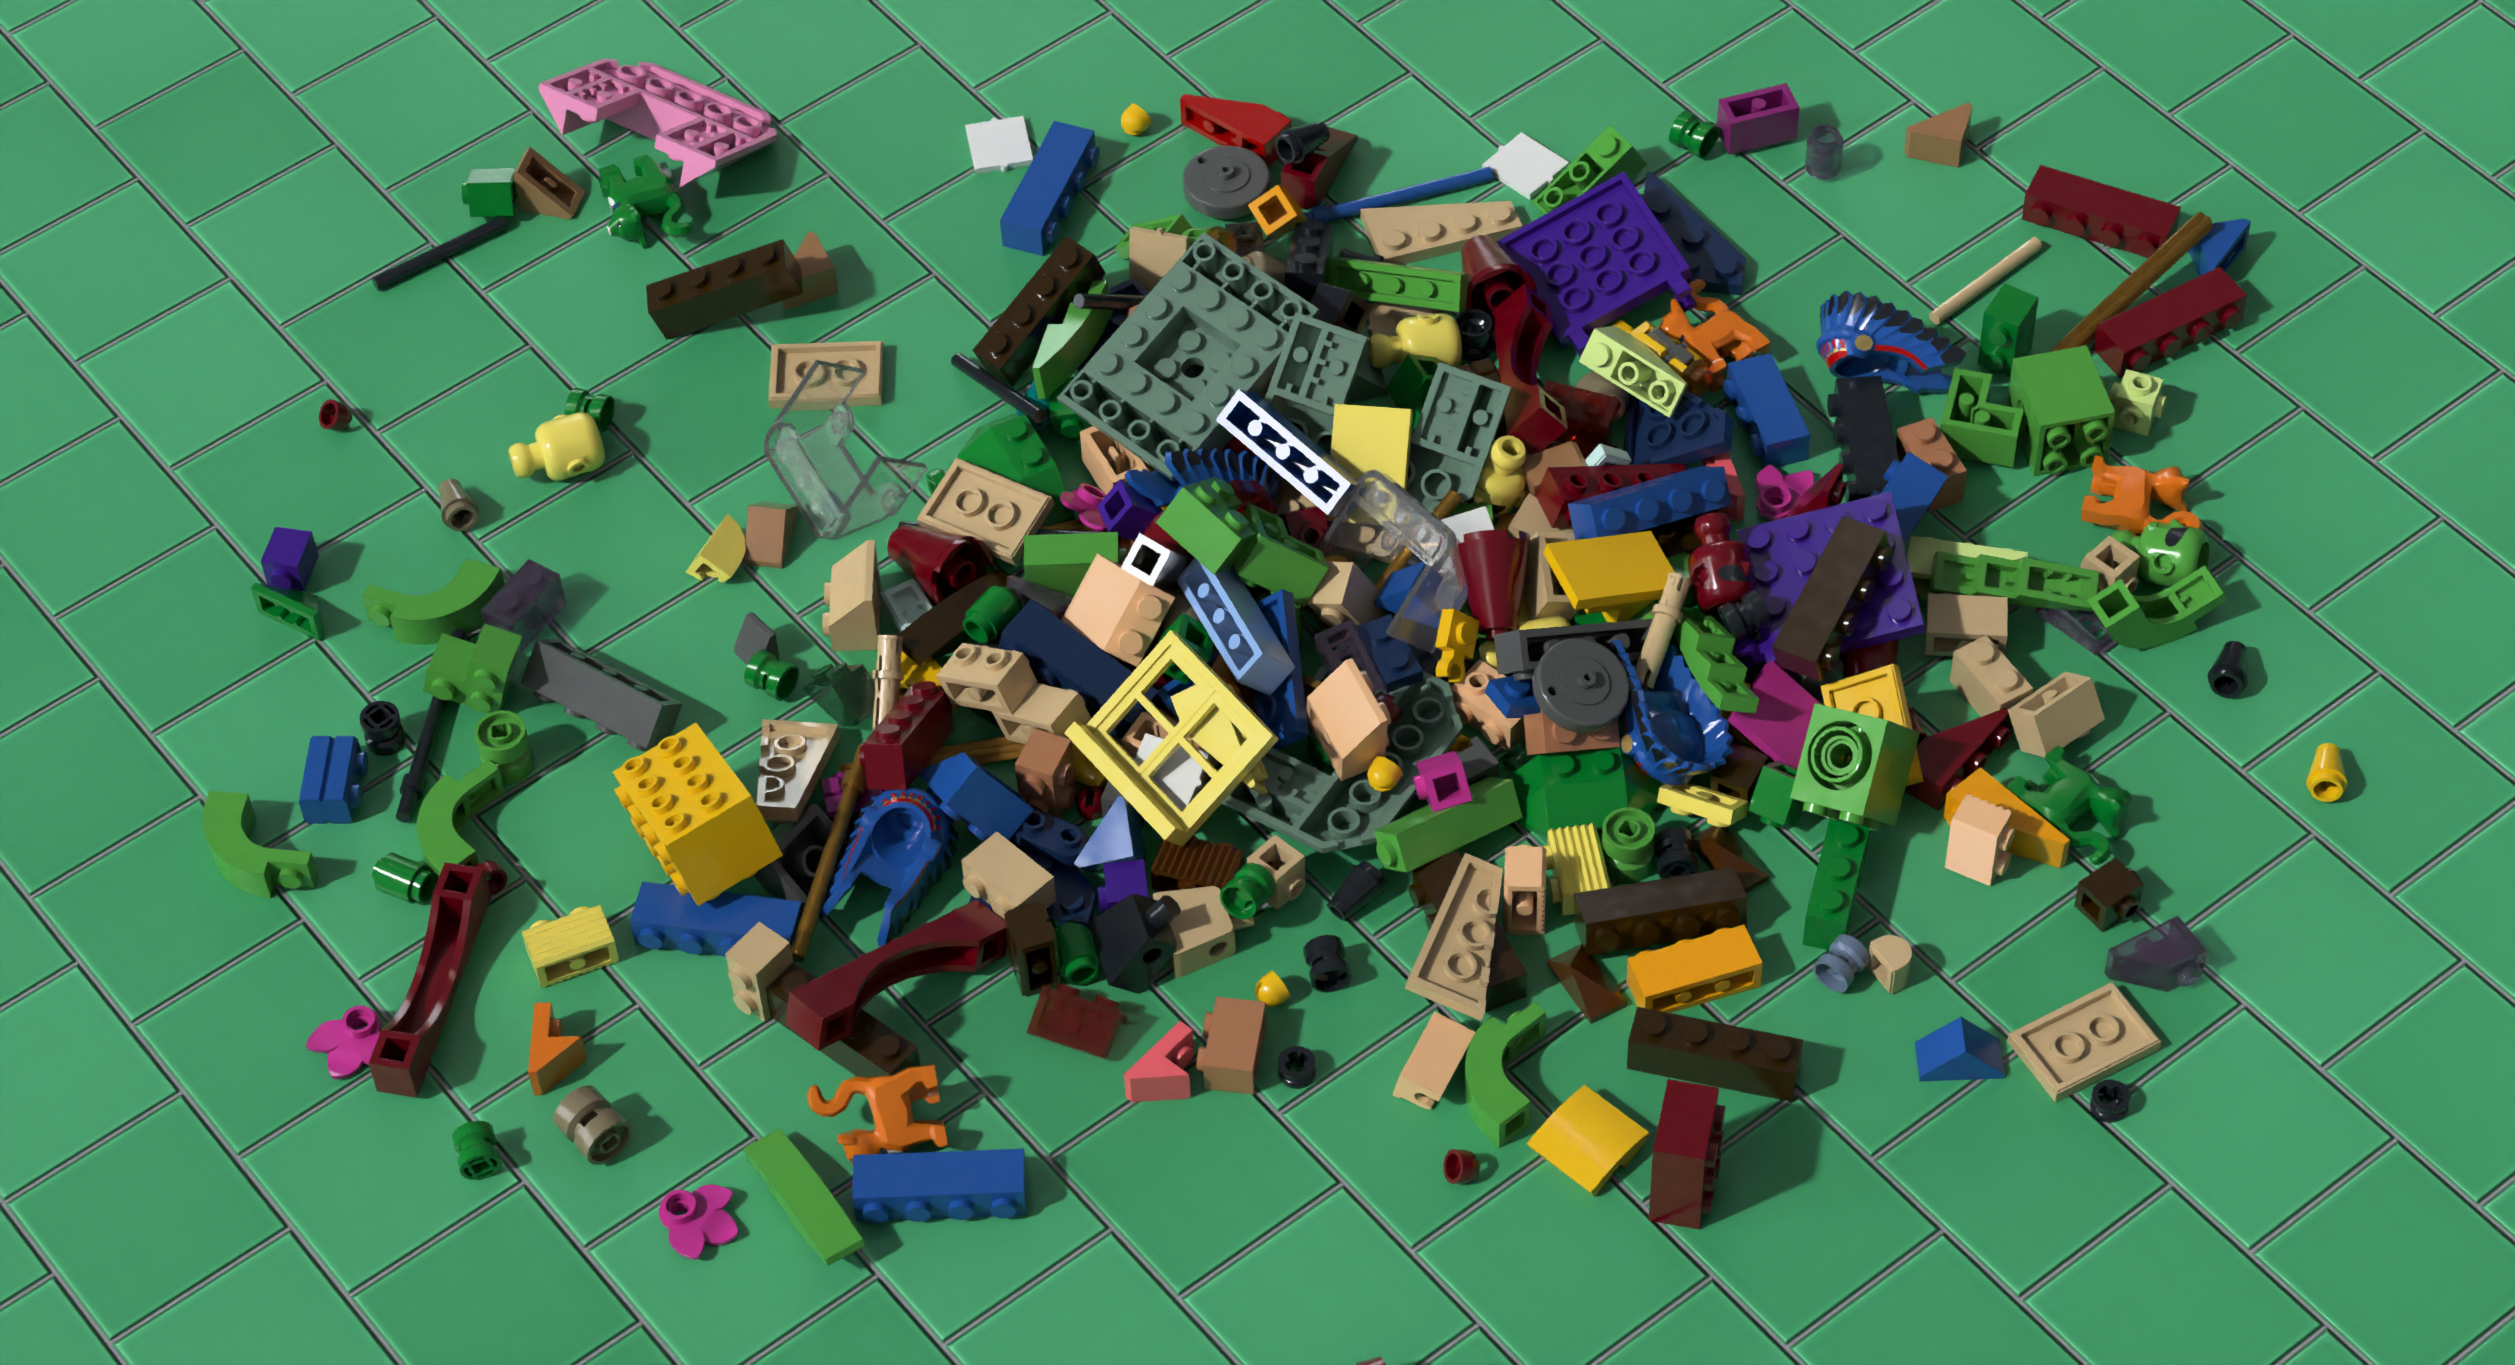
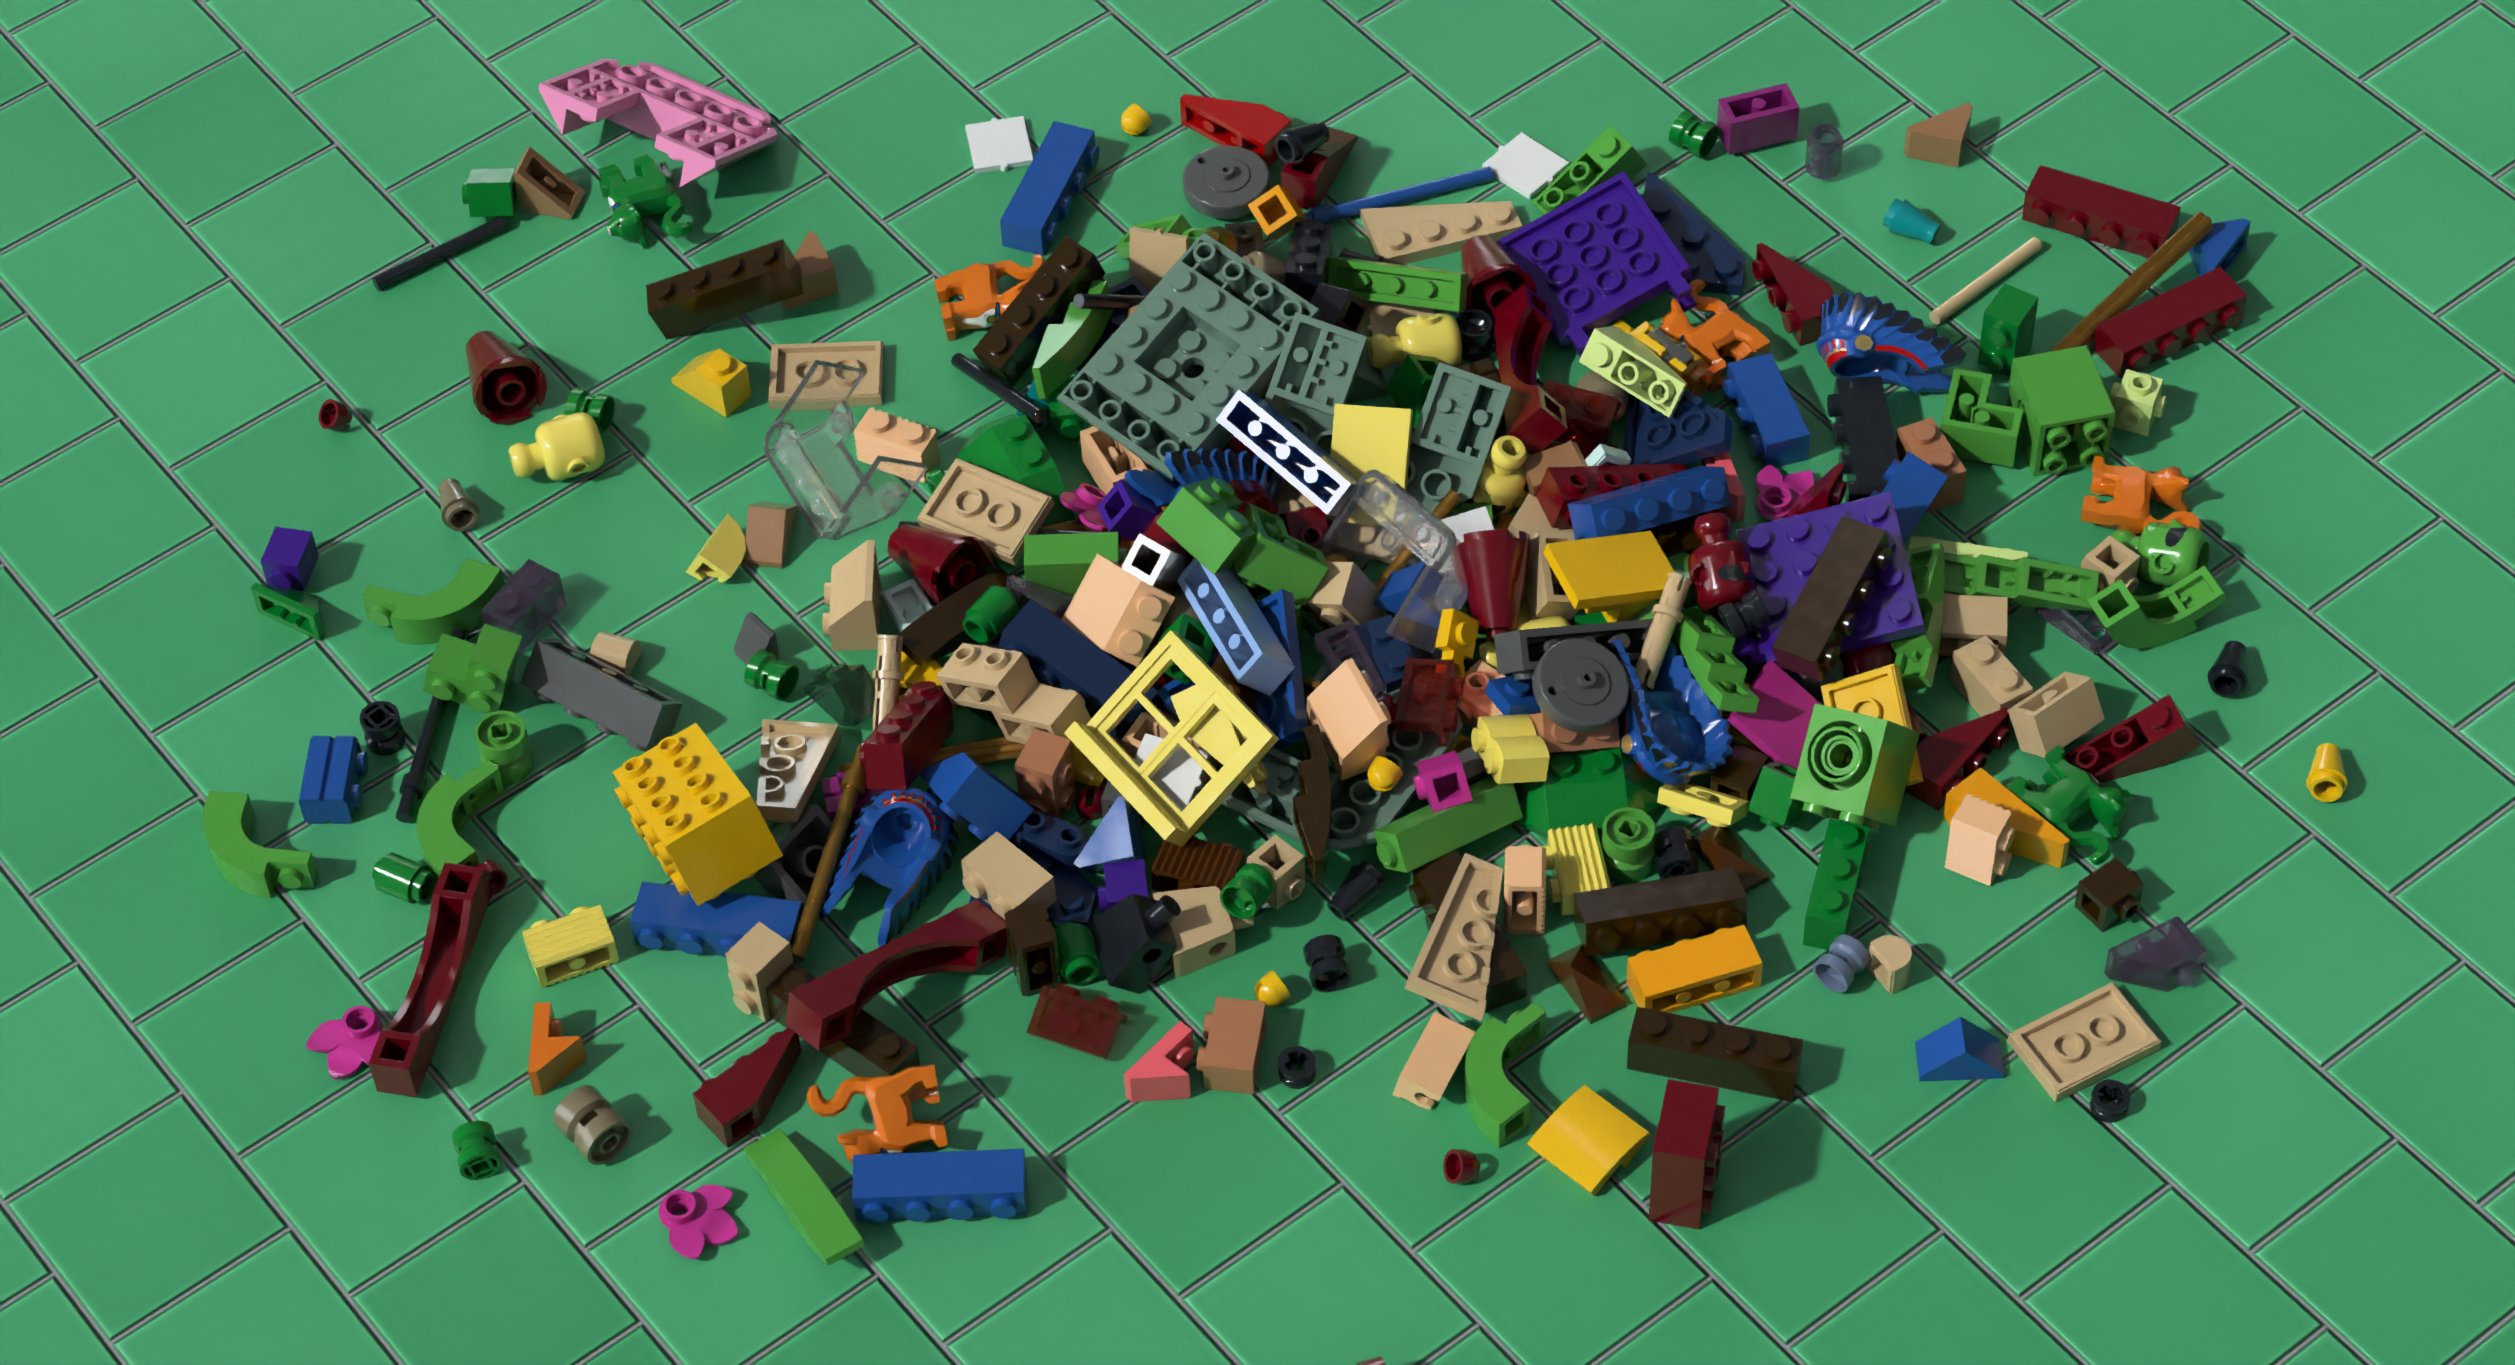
none -> dark red cone [466,331,548,425]
none -> tan brick [590,631,642,675]
none -> yellow slope [671,348,752,418]
none -> dark red slope [693,1027,802,1148]
none -> light nougat brick [853,407,940,483]
none -> orange animal [934,254,1046,341]
none -> dark brown slope [1293,724,1332,885]
none -> clear red bracket [1394,658,1464,746]
none -> light yellow brick [1471,714,1550,784]
none -> dark red slope [1752,243,1834,346]
none -> teal cone [1883,198,1941,244]
none -> bright green slope [1890,543,1945,692]
none -> dark red slope [2065,695,2201,783]

